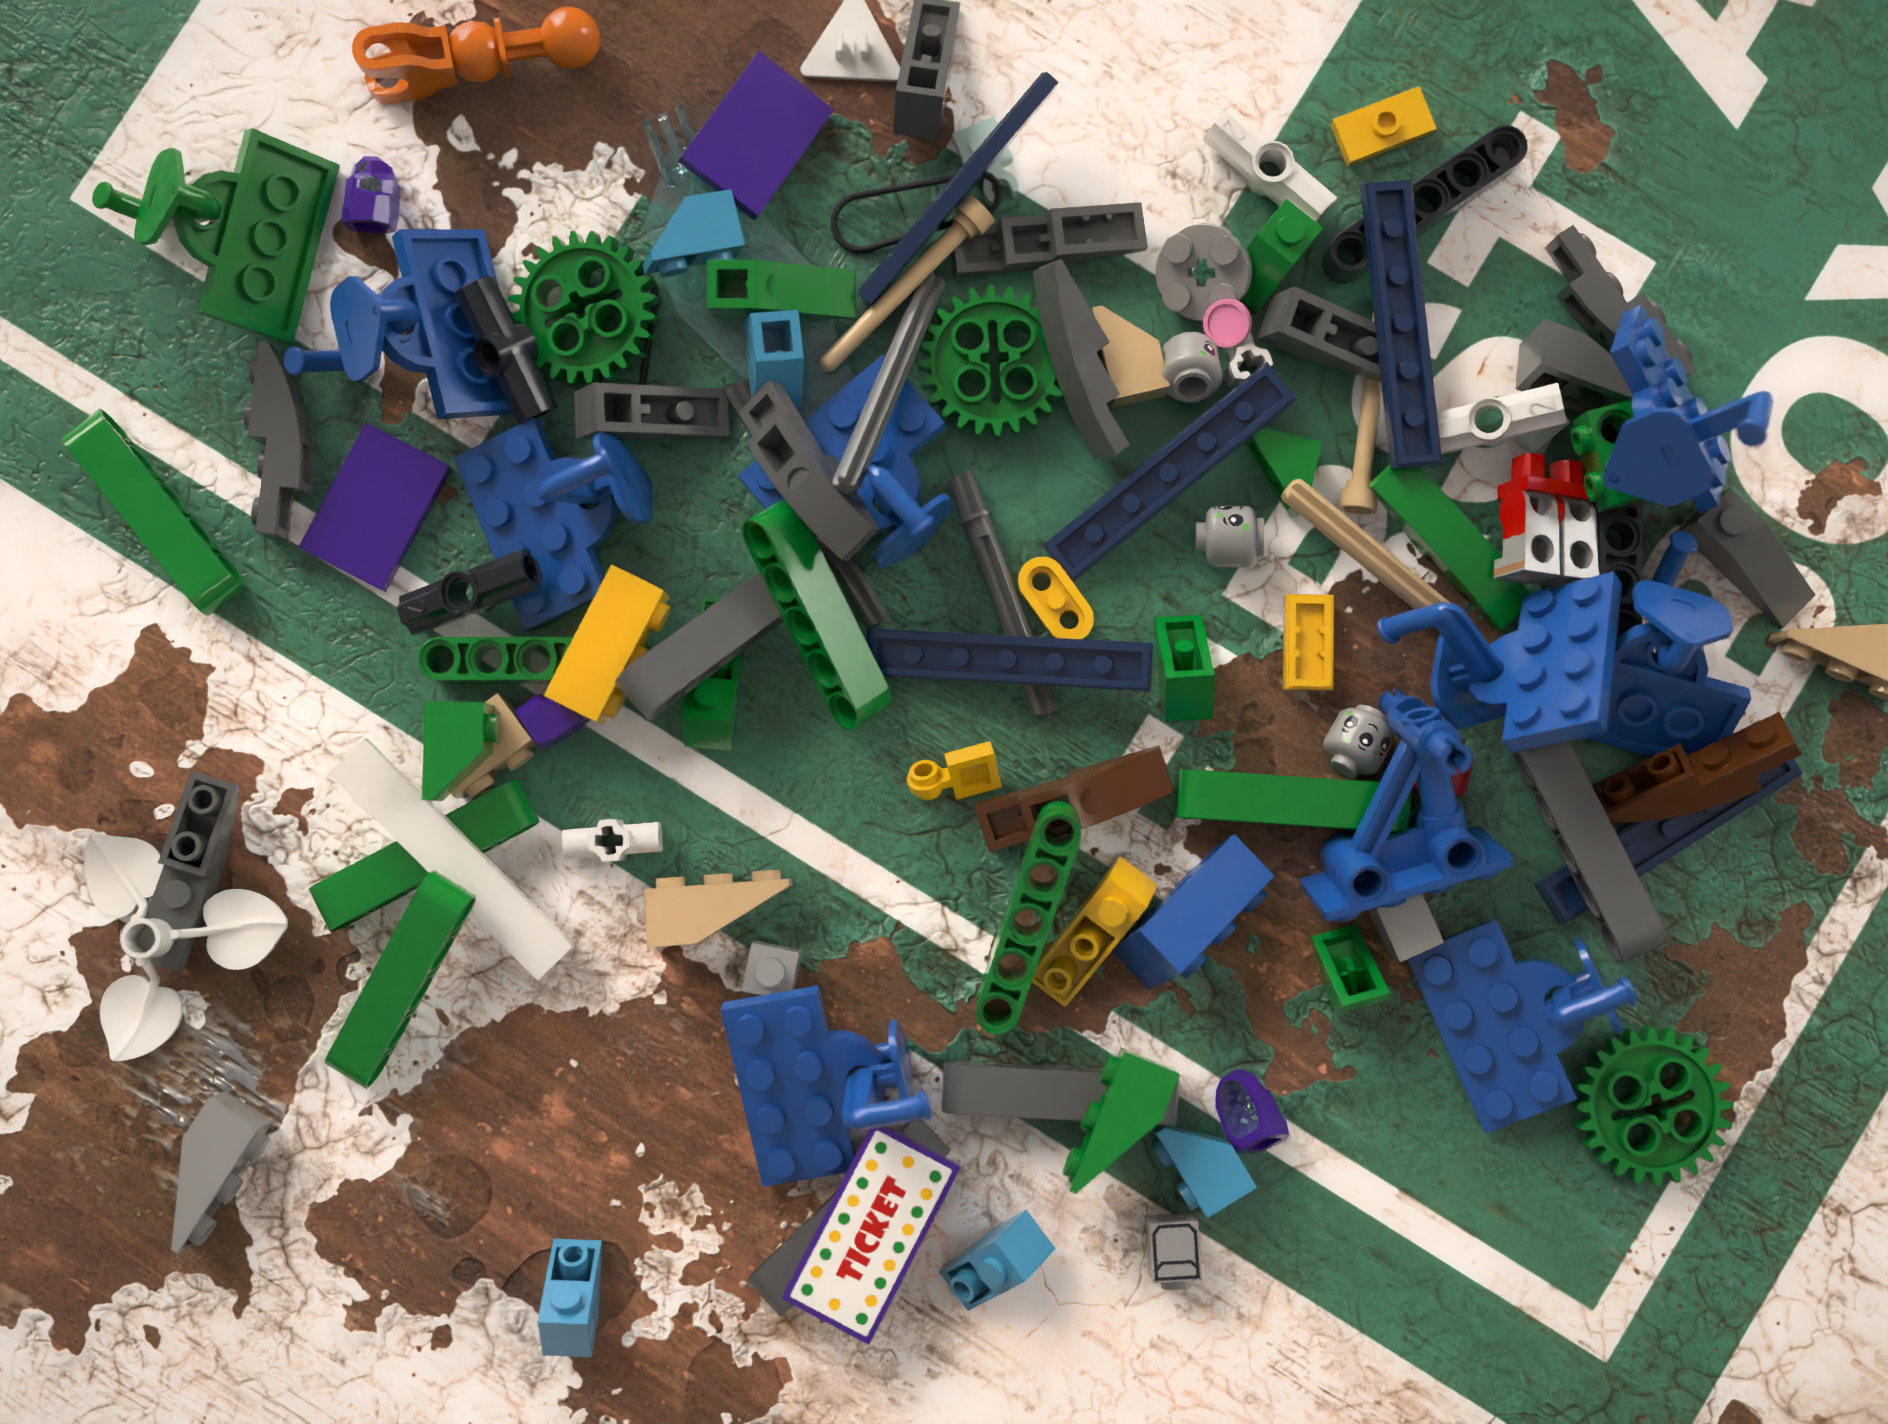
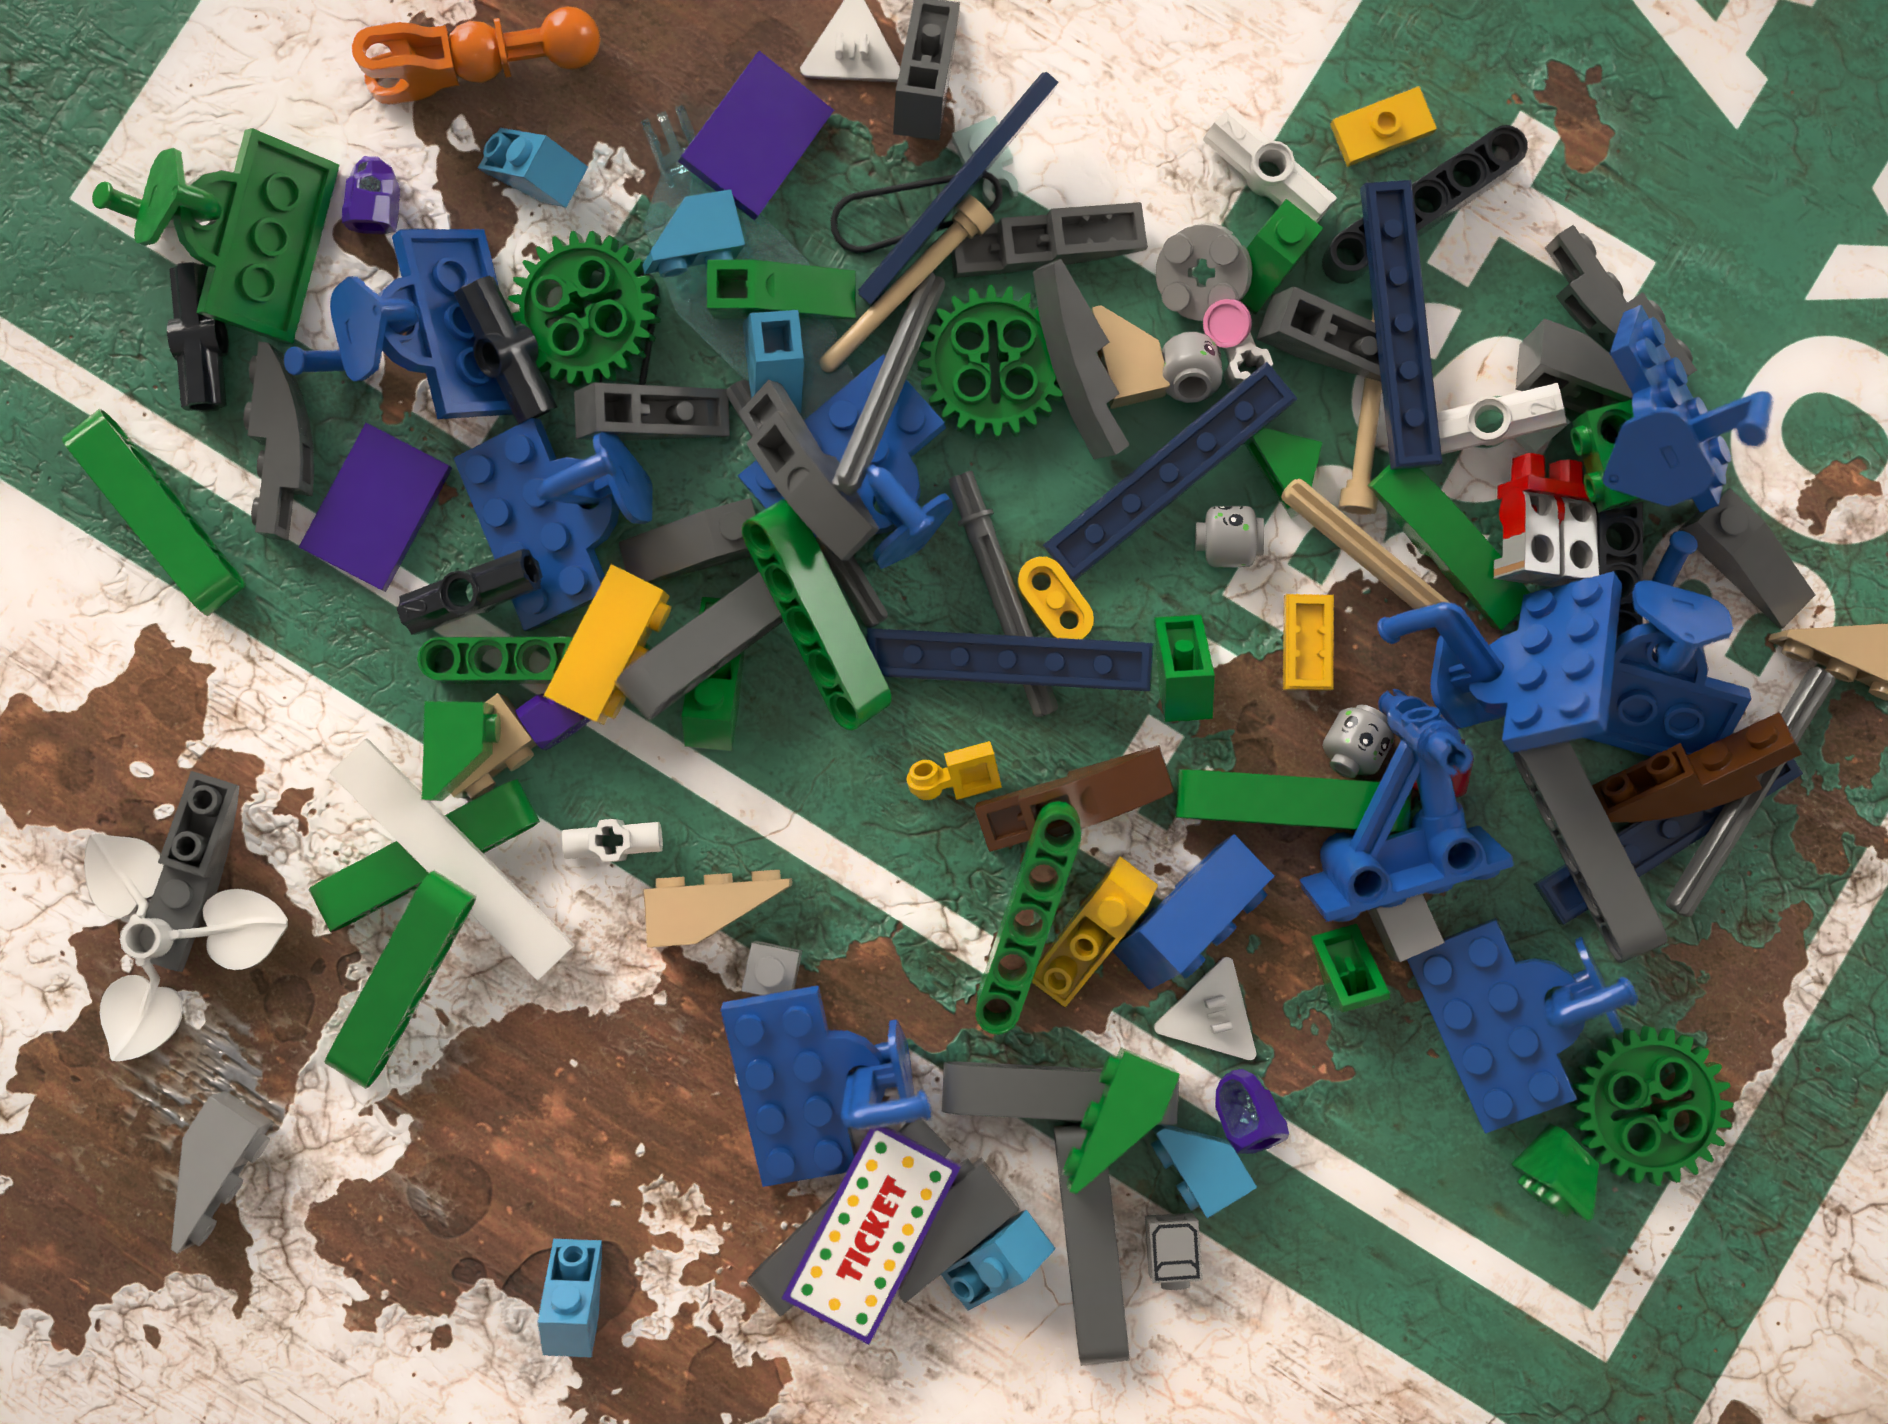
none -> black piece [167,262,229,412]
none -> dark azure slope [478,128,588,208]
none -> dark grey slope [618,498,758,584]
none -> dark grey slope [899,1157,1019,1303]
none -> dark grey beam [1054,1123,1129,1366]
none -> white piece [1154,957,1256,1060]
none -> green slope [1511,1123,1599,1222]
none -> dark grey axle [1666,667,1835,917]

